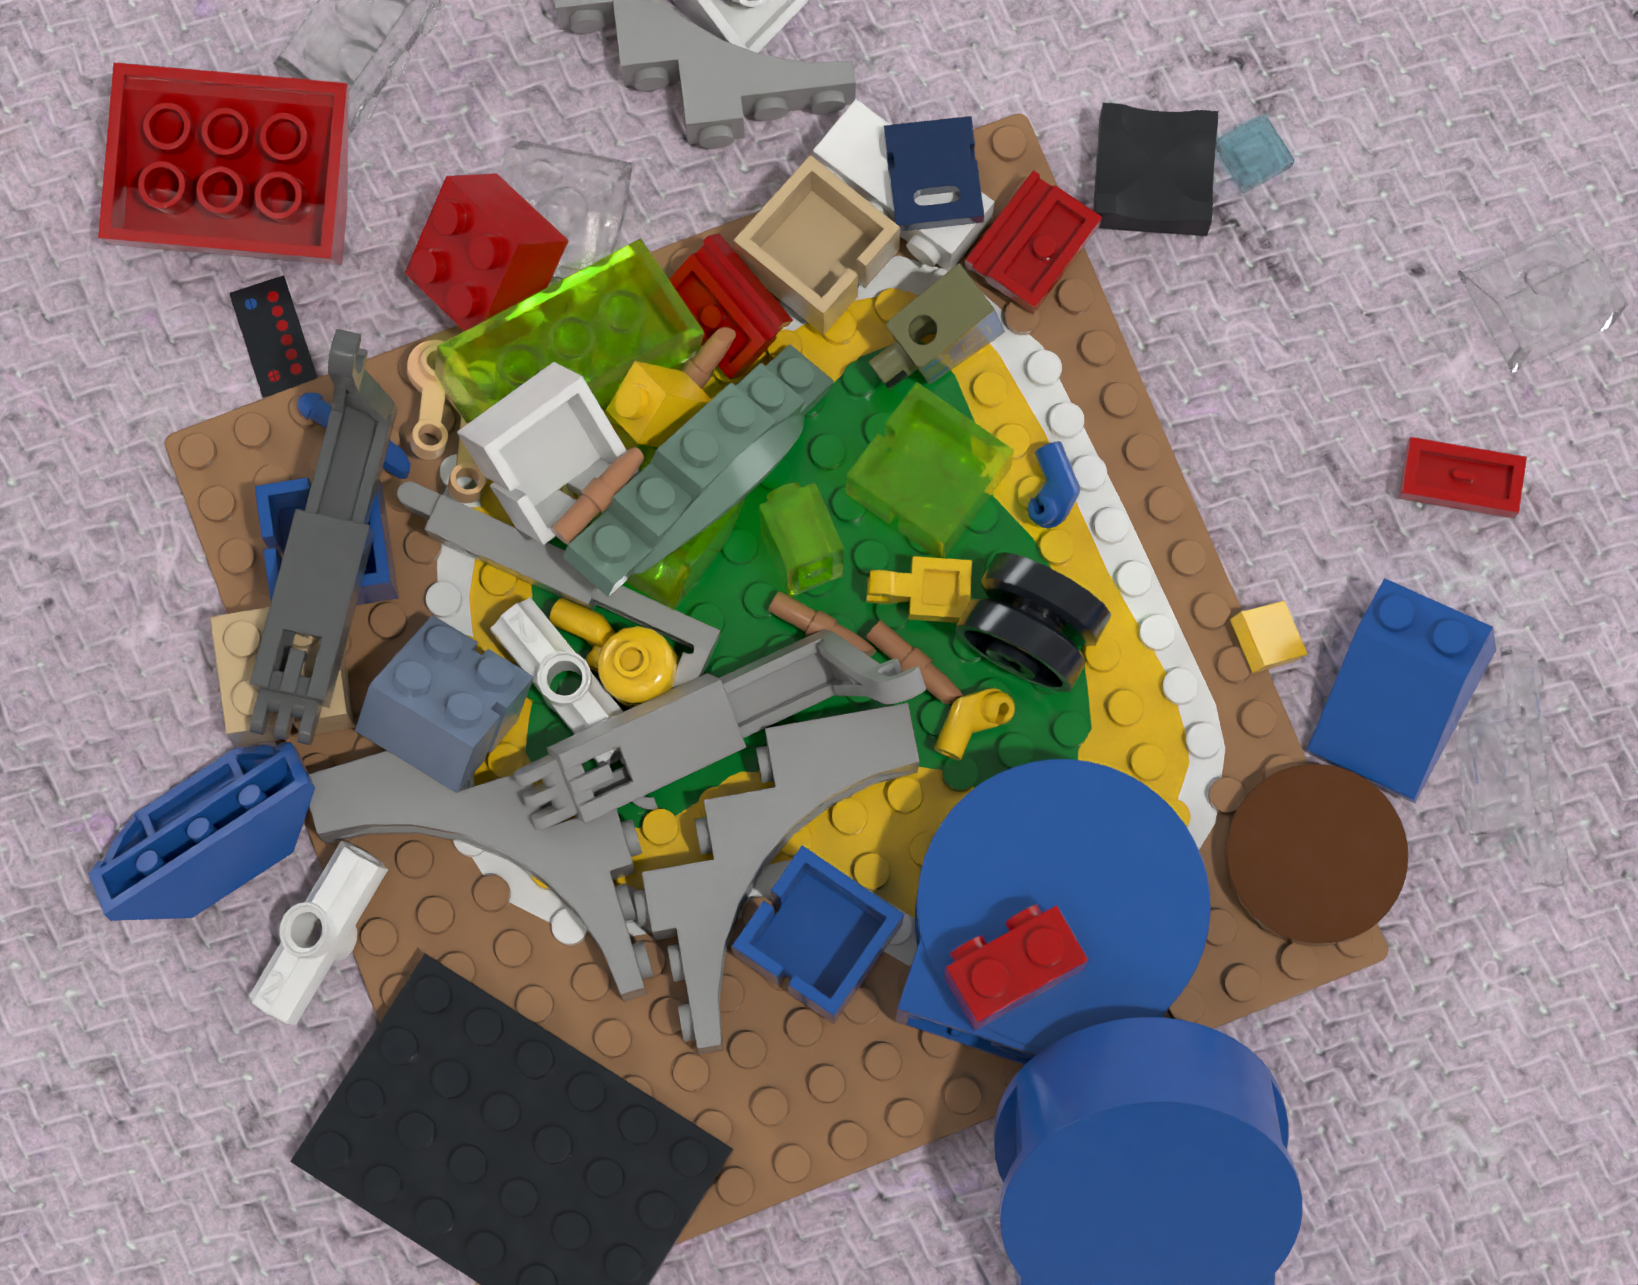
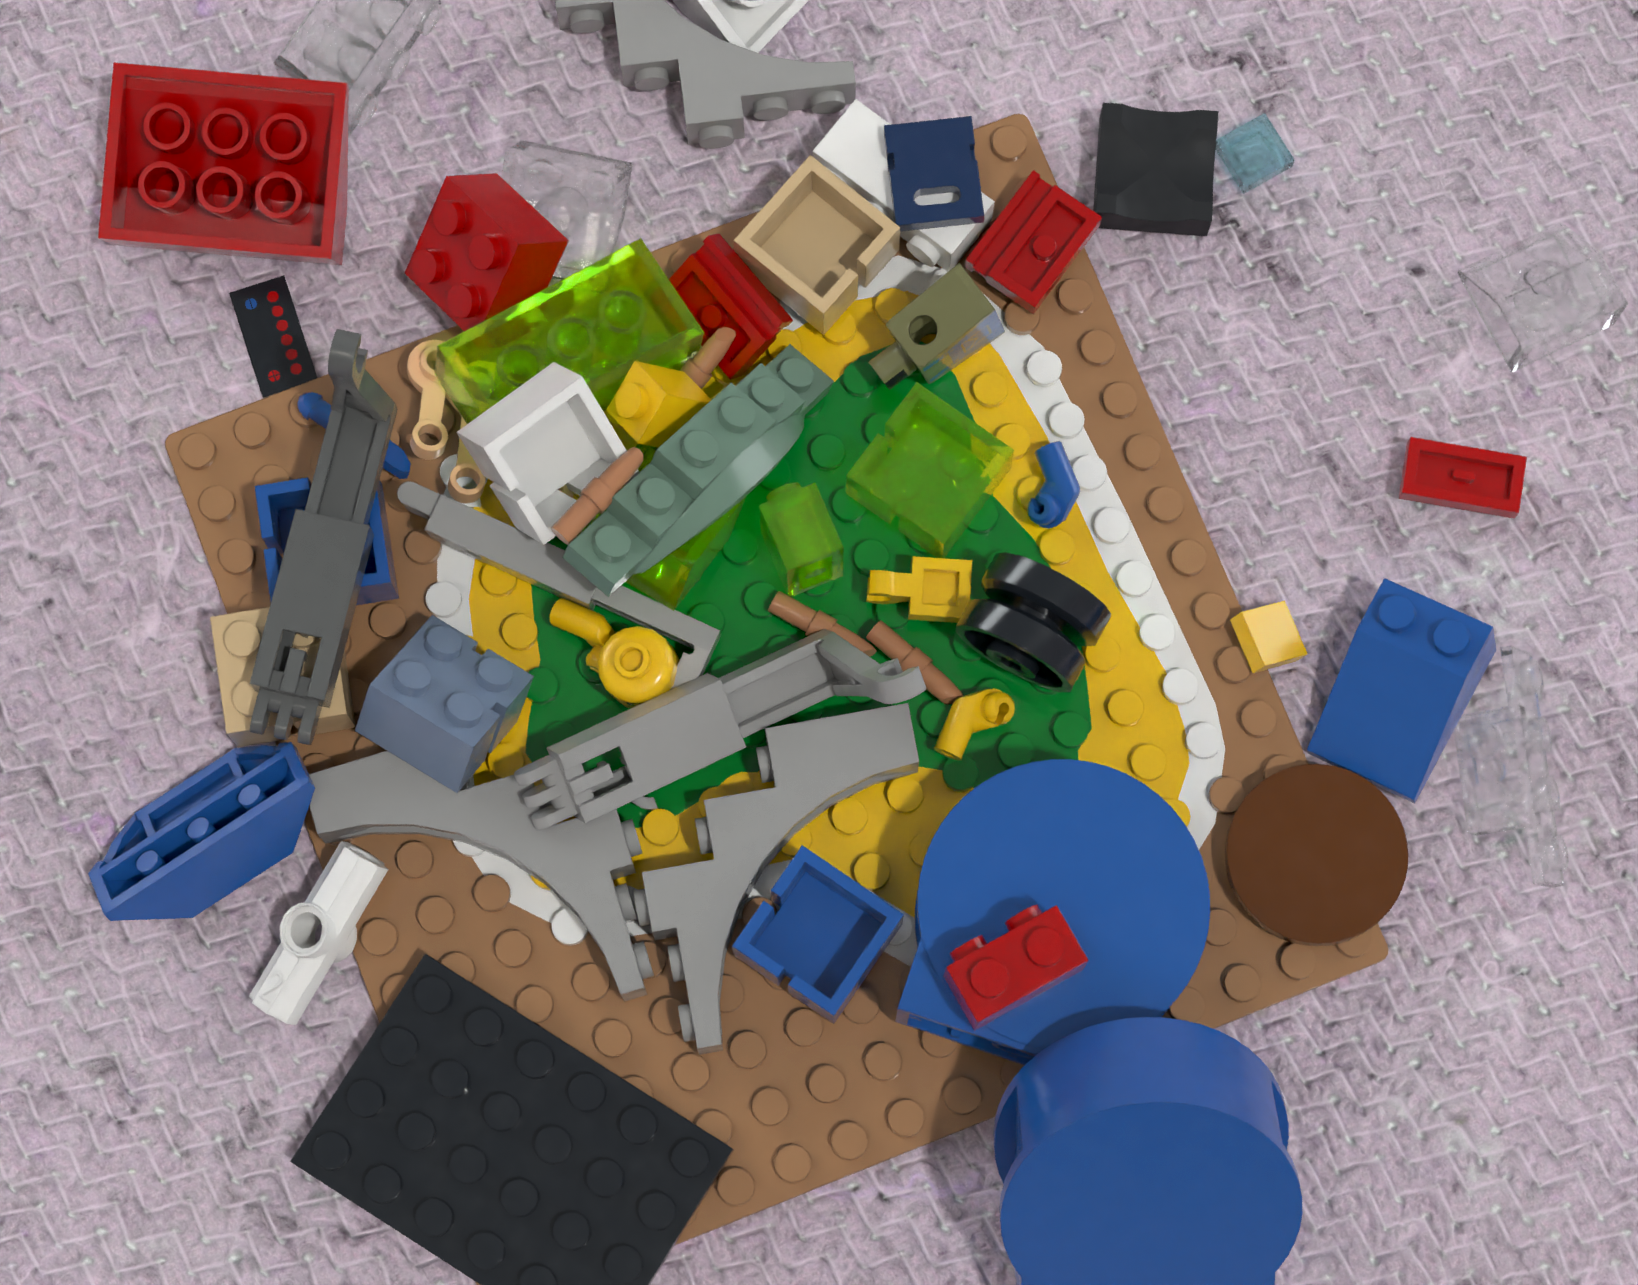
white piece [490,597,623,765] -> none

